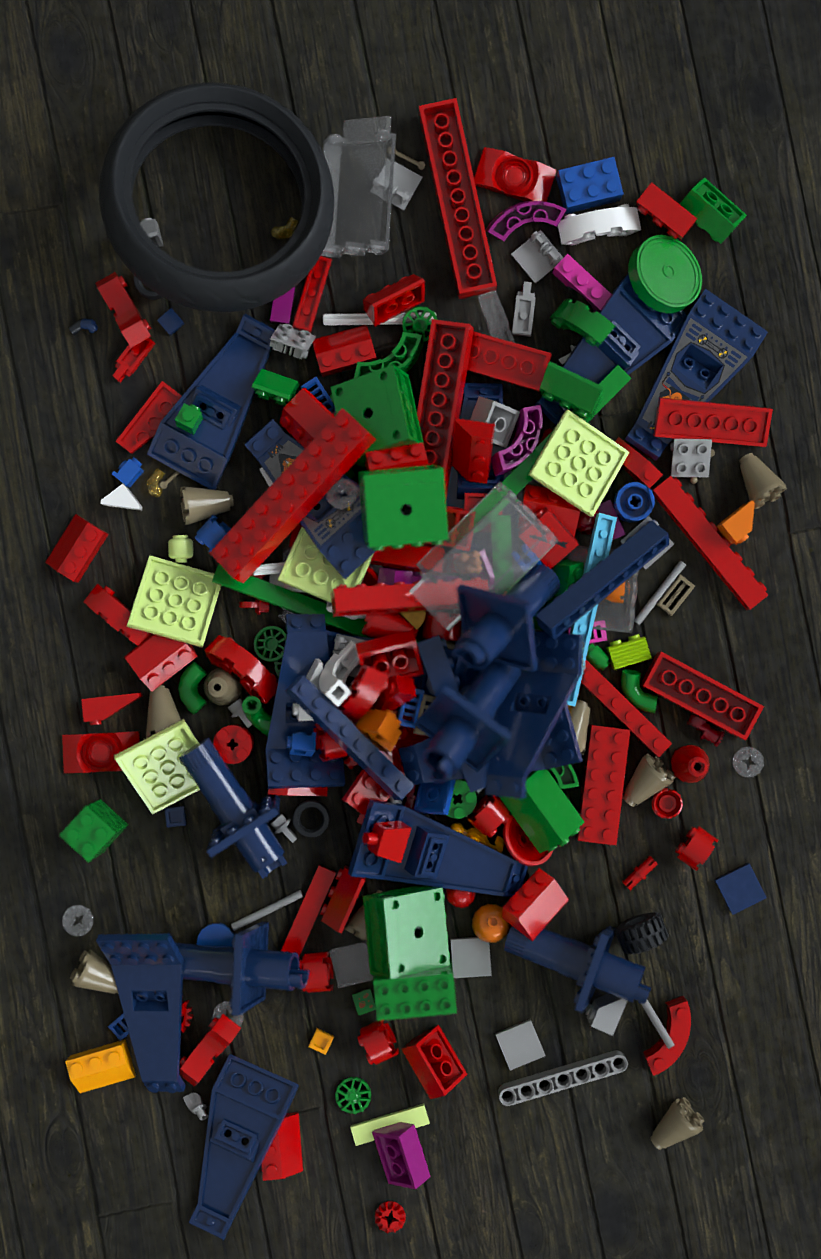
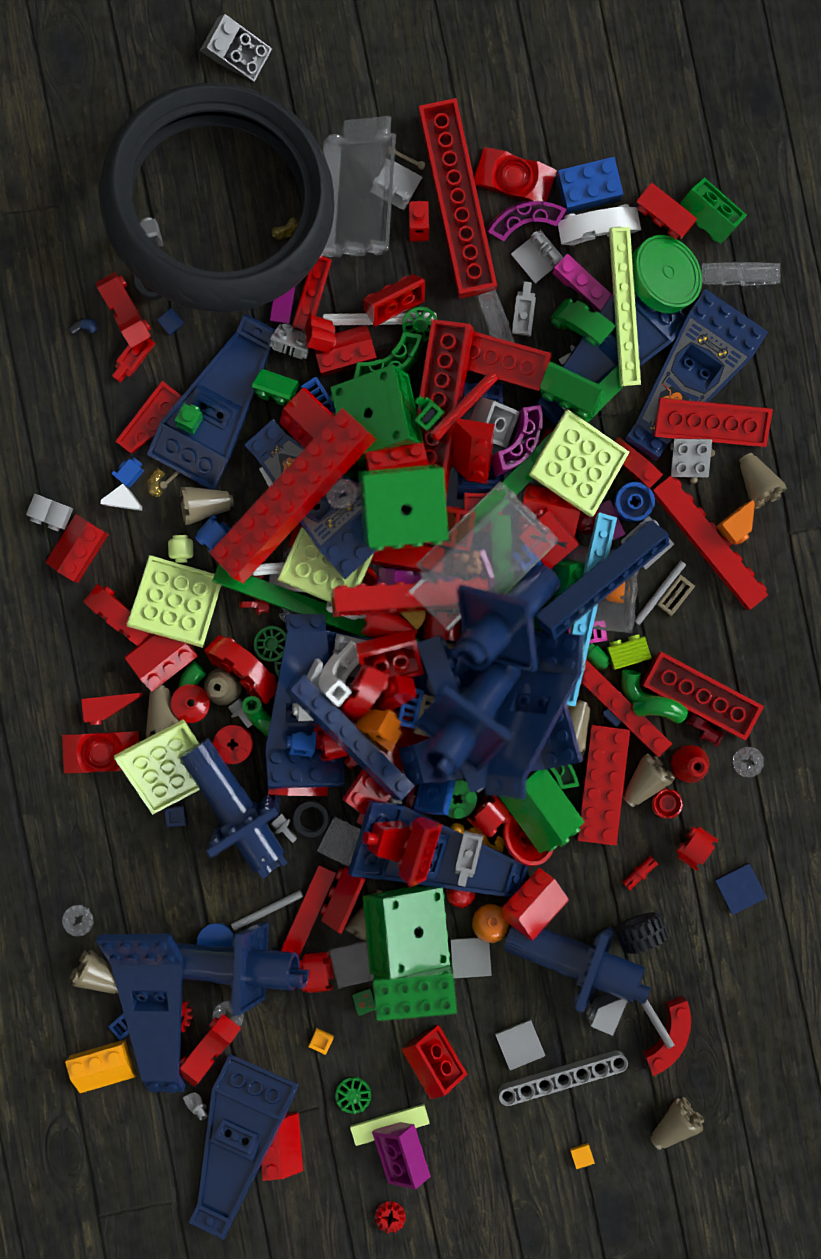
green brick [59,799,128,862] -> none
red brick [357,1020,399,1065] -> none
none -> light grey brick [26,493,73,531]
none -> red dish [171,684,210,723]
none -> light grey slope [200,14,272,82]
none -> red brick [305,314,337,353]
none -> clear tile [317,816,361,867]
none -> red slope [398,817,442,886]
none -> red torso [409,201,429,242]
none -> green piece [415,396,445,431]
none -> red axle [430,372,498,440]
none -> light grey hinge [455,831,483,887]
none -> light orange tile [570,1143,595,1169]
none -> dark blue tile [601,708,621,727]
none -> yellowish green tile [609,227,641,386]
none -> green cylinder [633,696,688,723]
none -> clear slope [702,262,780,286]

